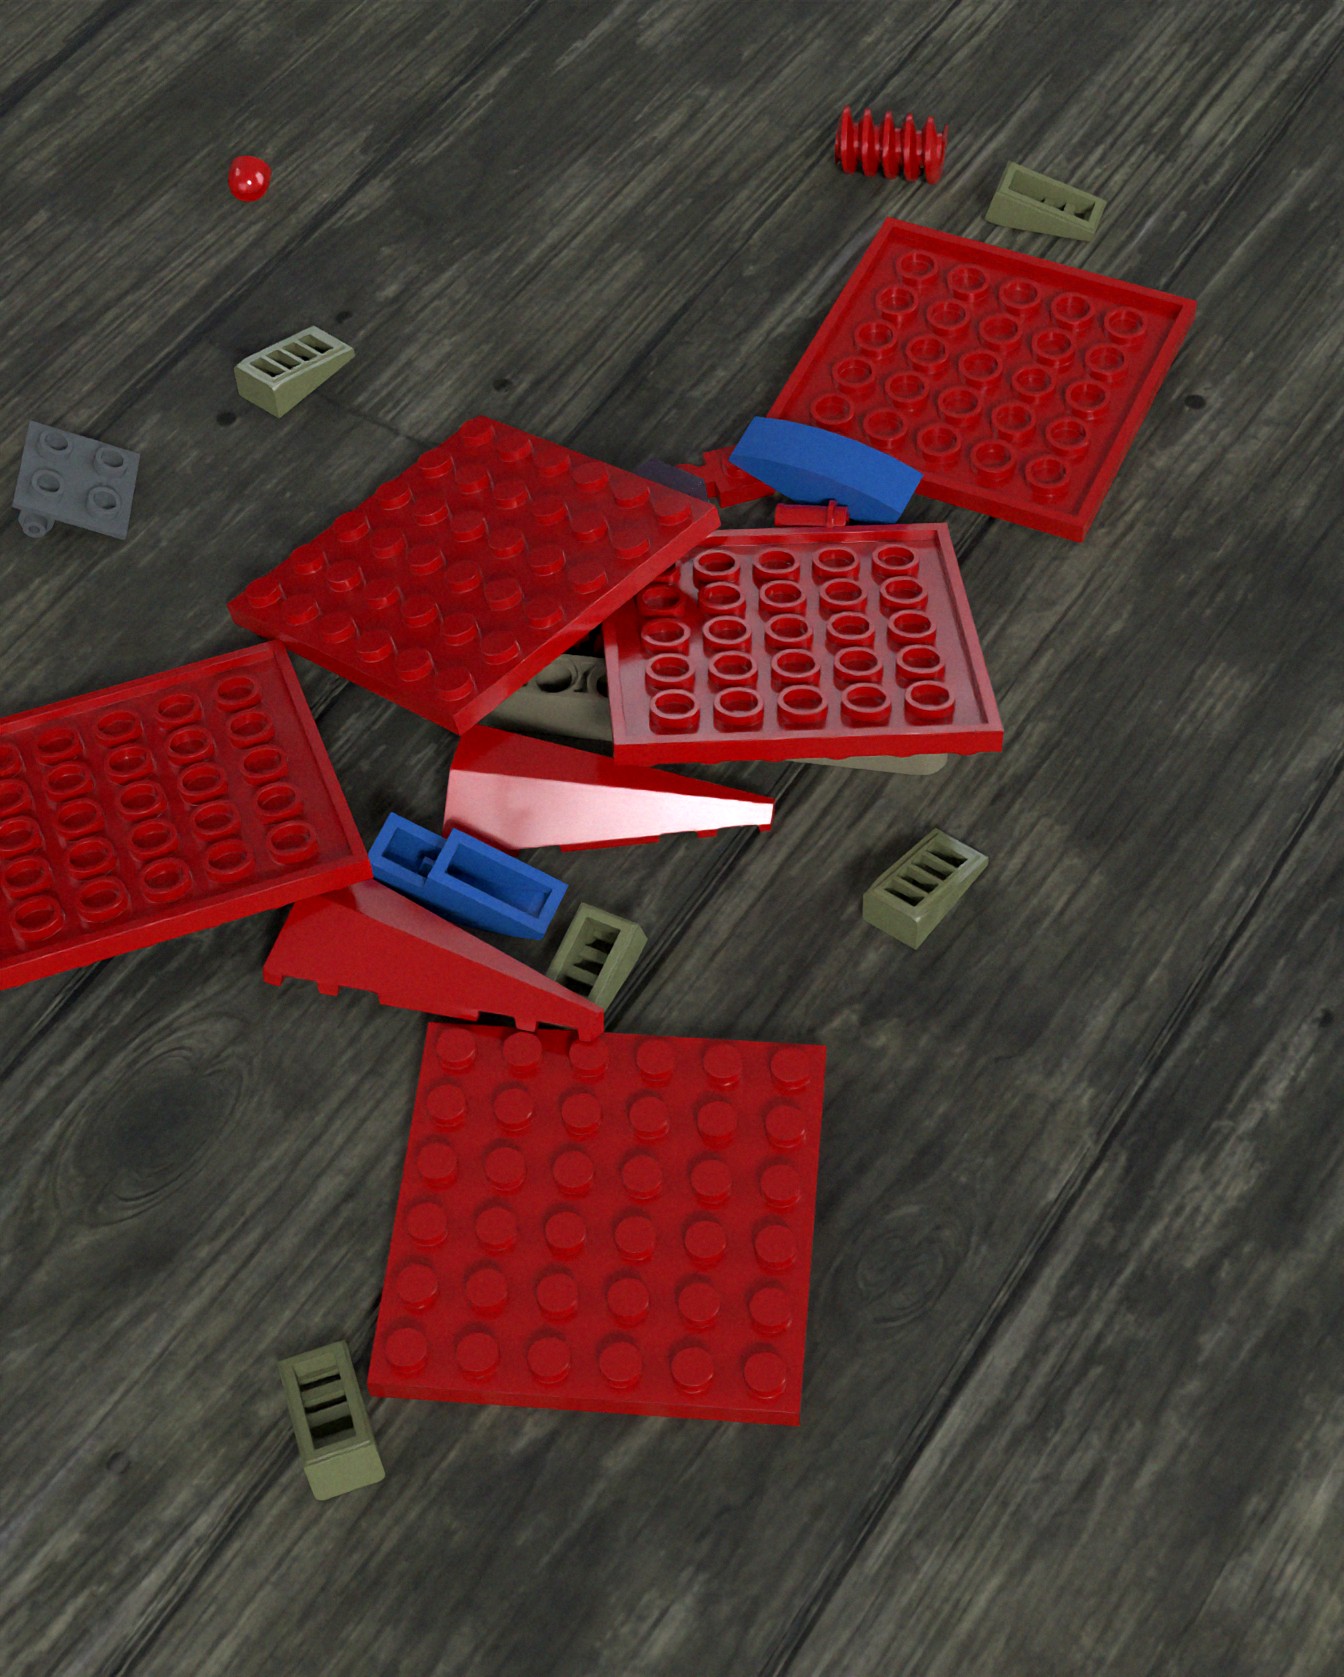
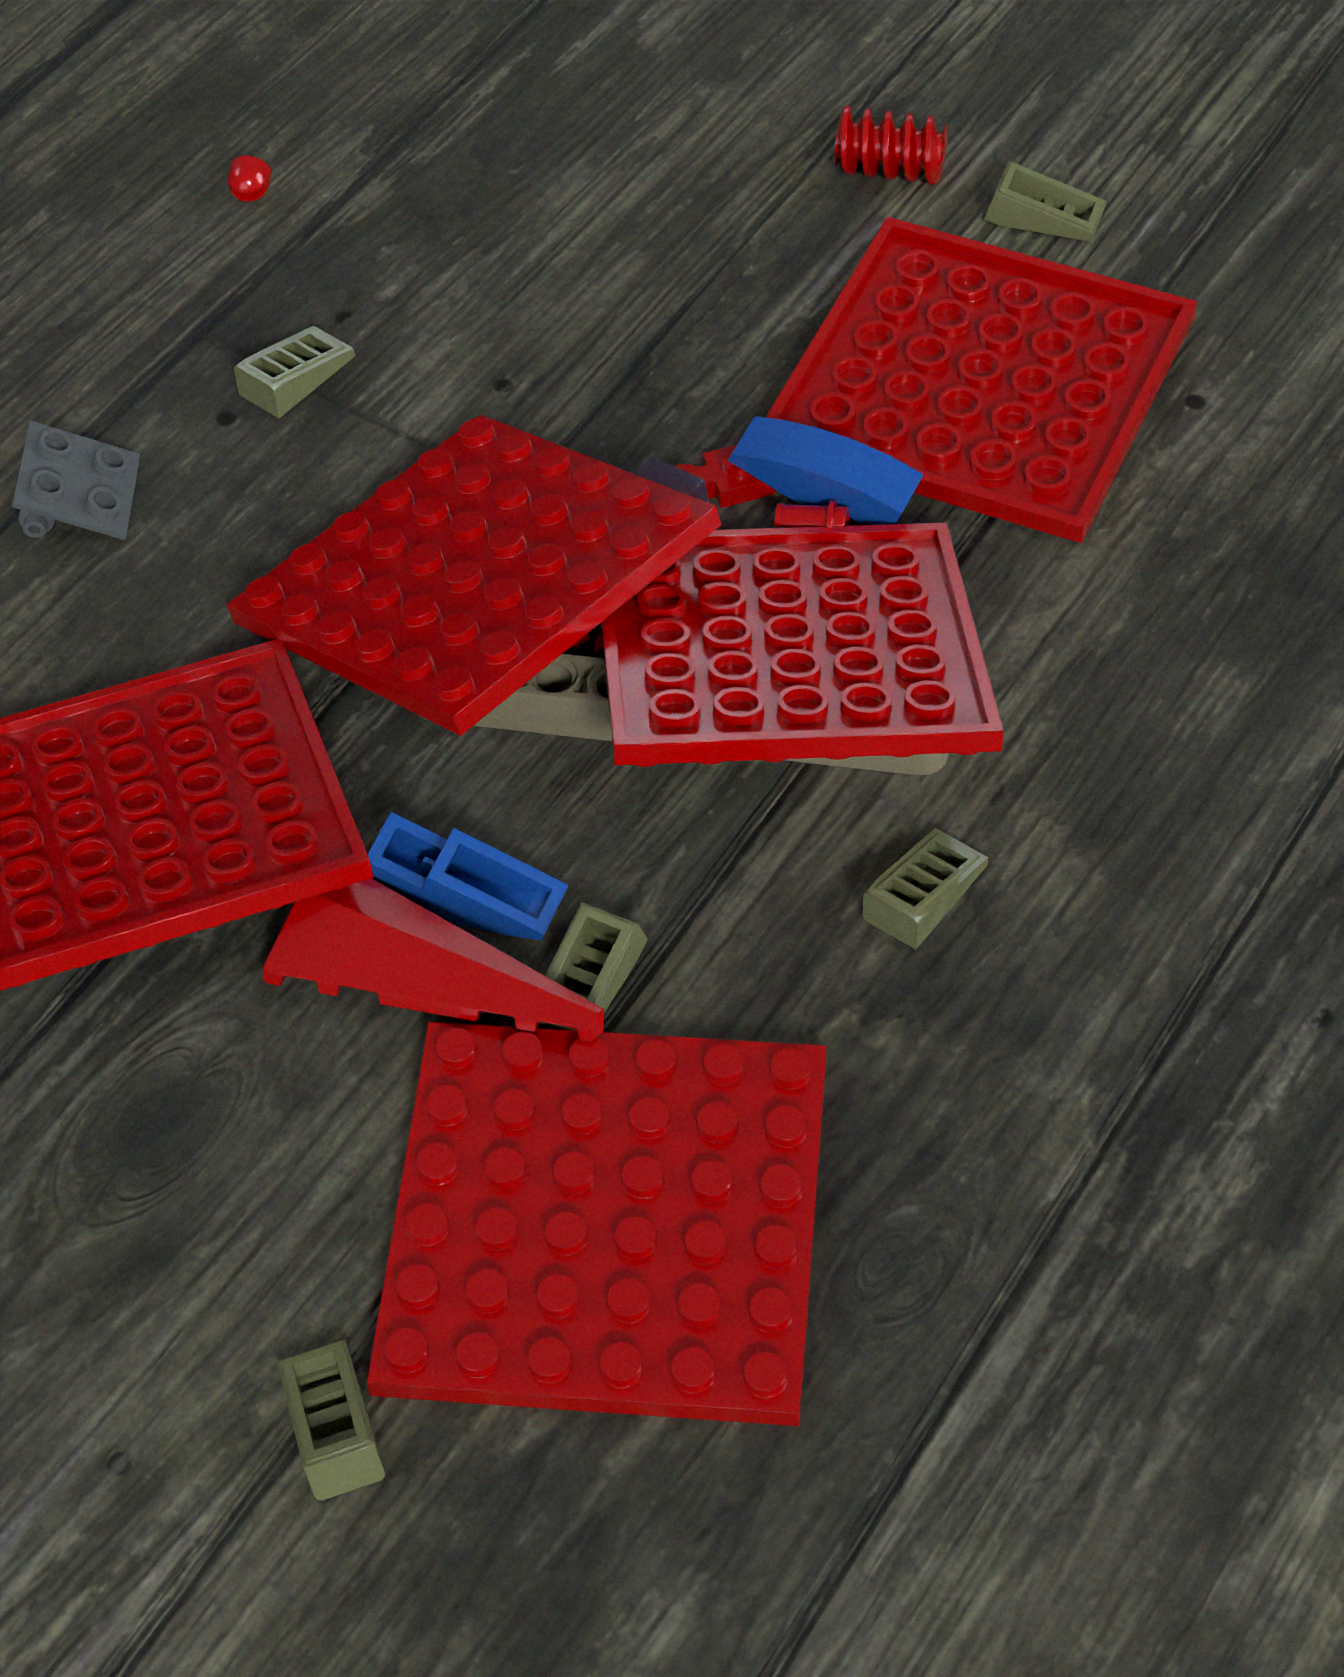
wedge [442,724,775,857] -> none

